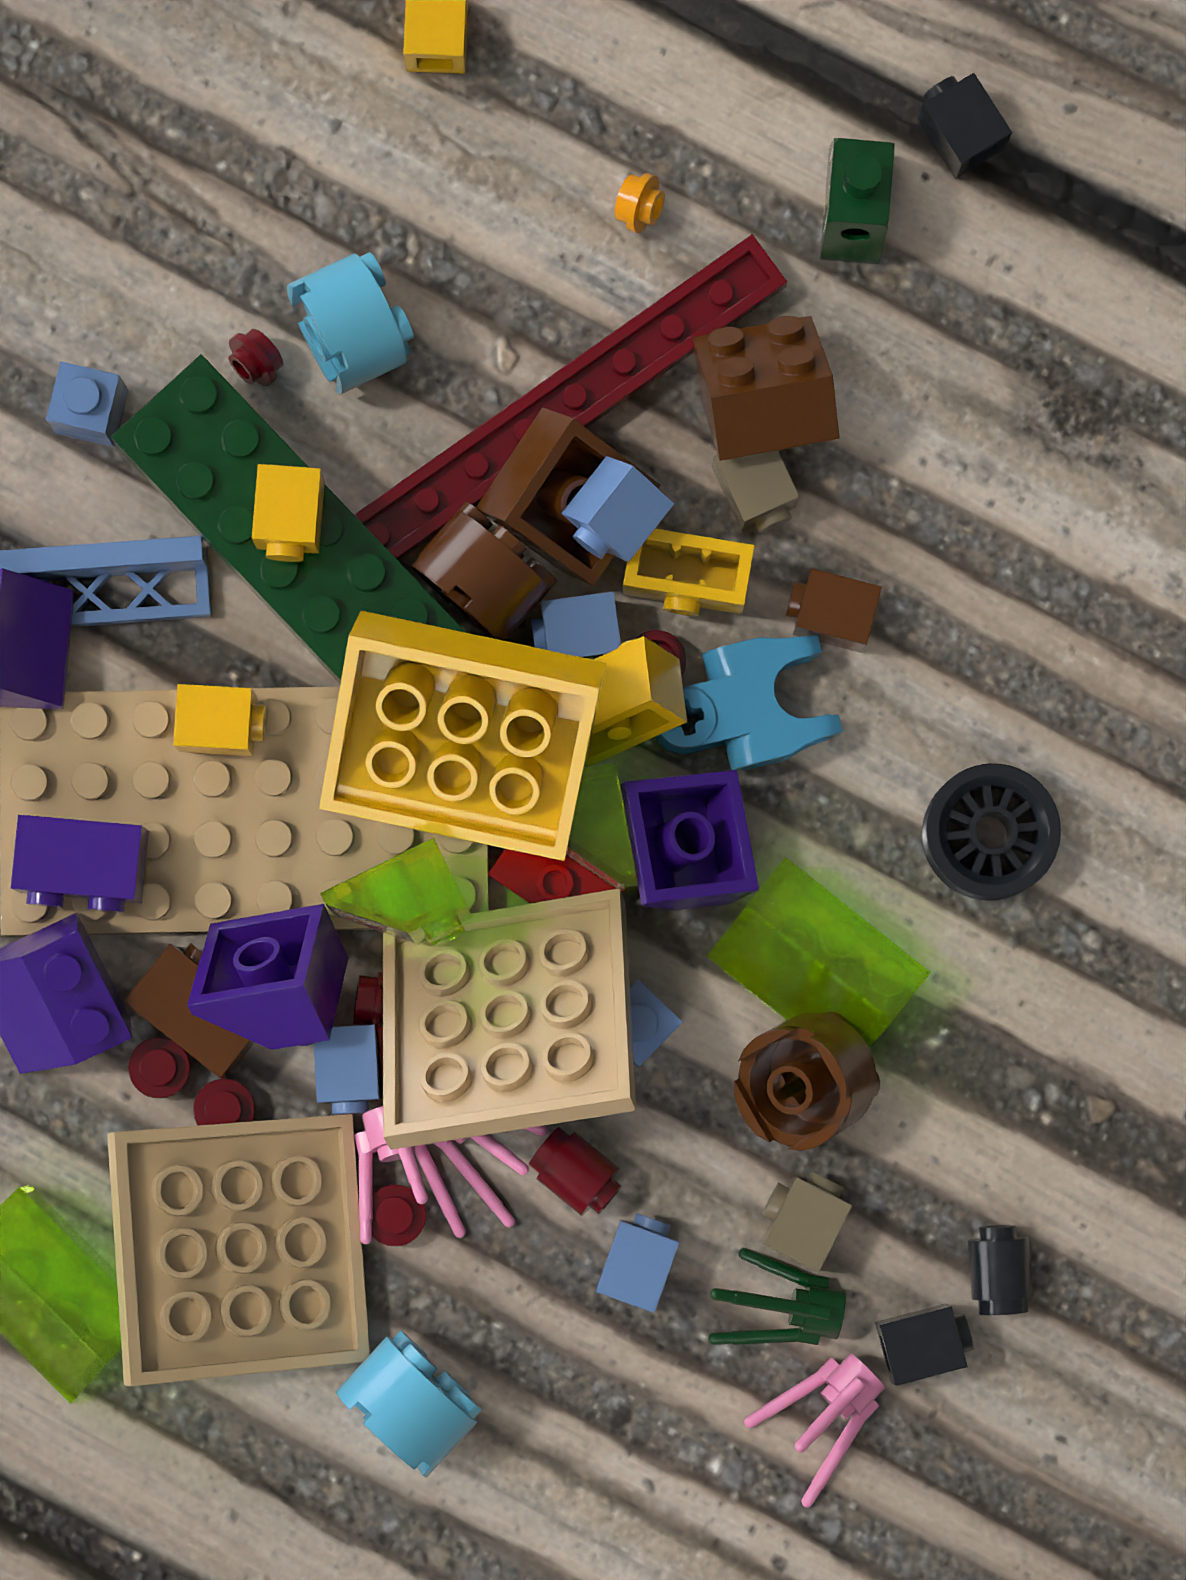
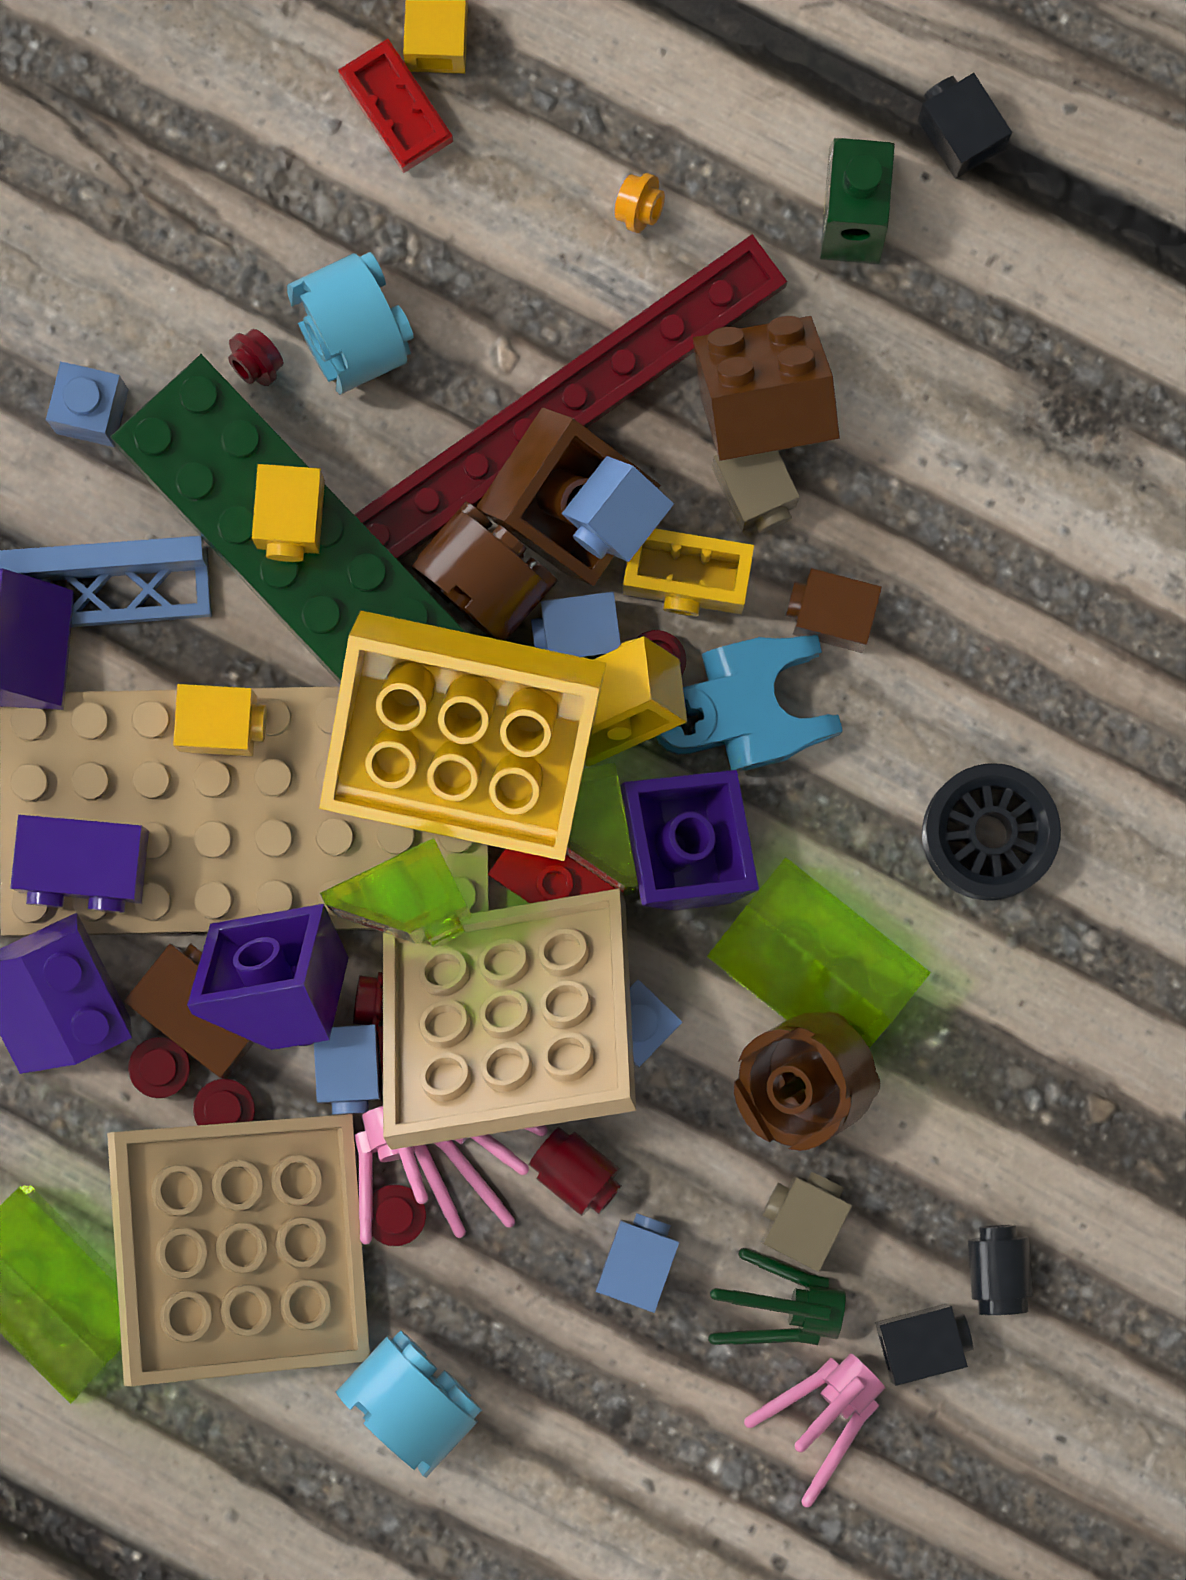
none -> red plate [338,38,454,173]

